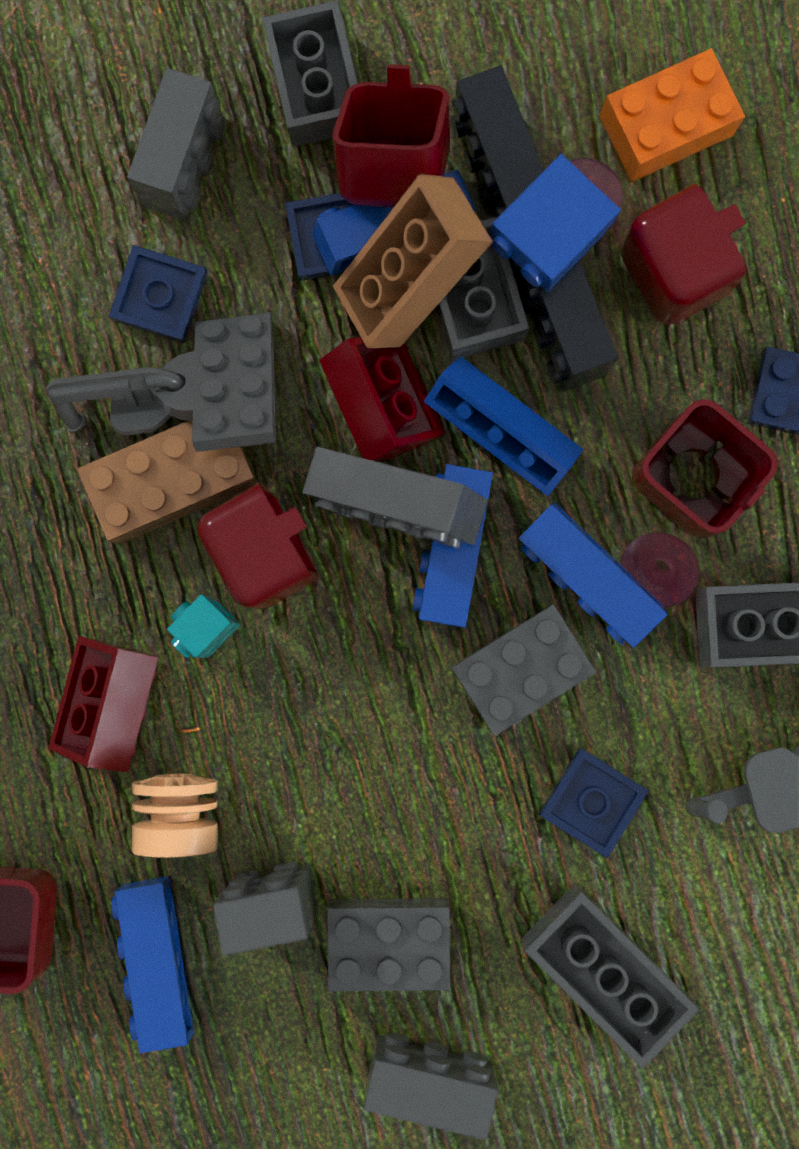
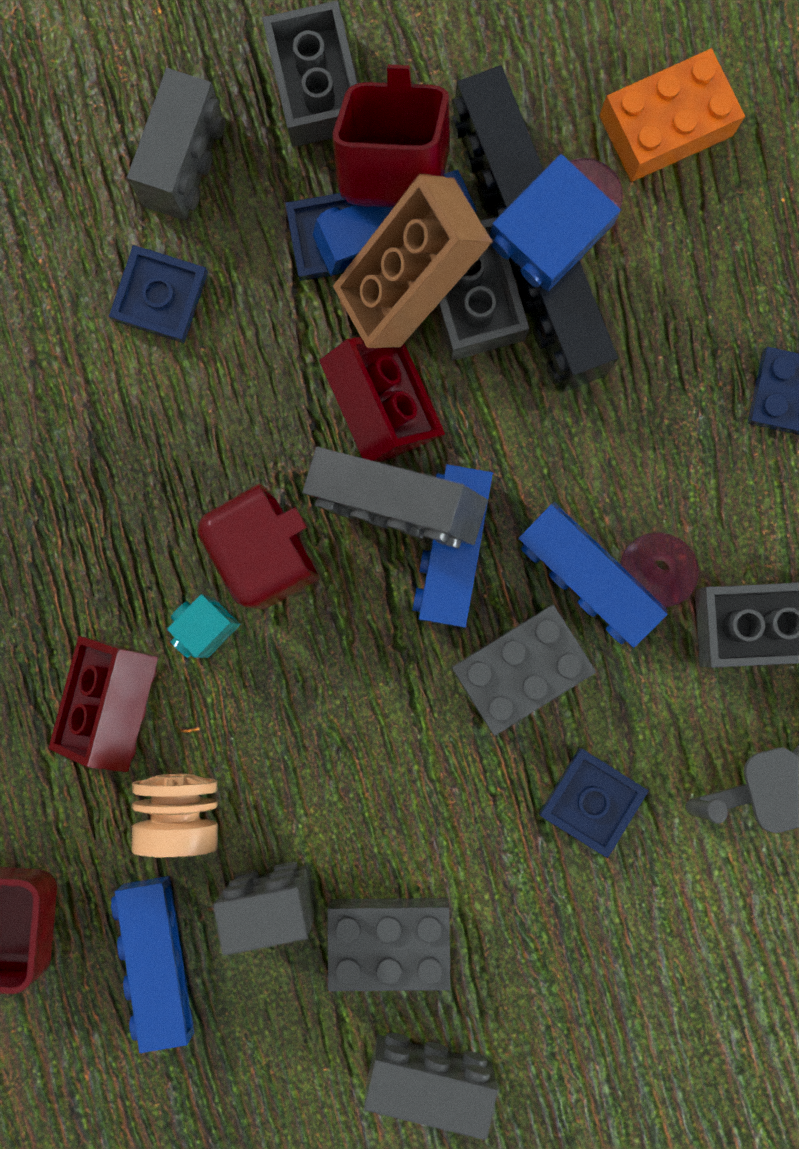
dark grey plate [47,312,276,452] -> none
medium nougat brick [77,420,258,545] -> none
blue brick [424,356,584,496] -> none
dark grey brick [520,884,700,1069] -> none
dark red piece [621,184,746,325] -> none
dark red piece [632,399,778,539] -> none

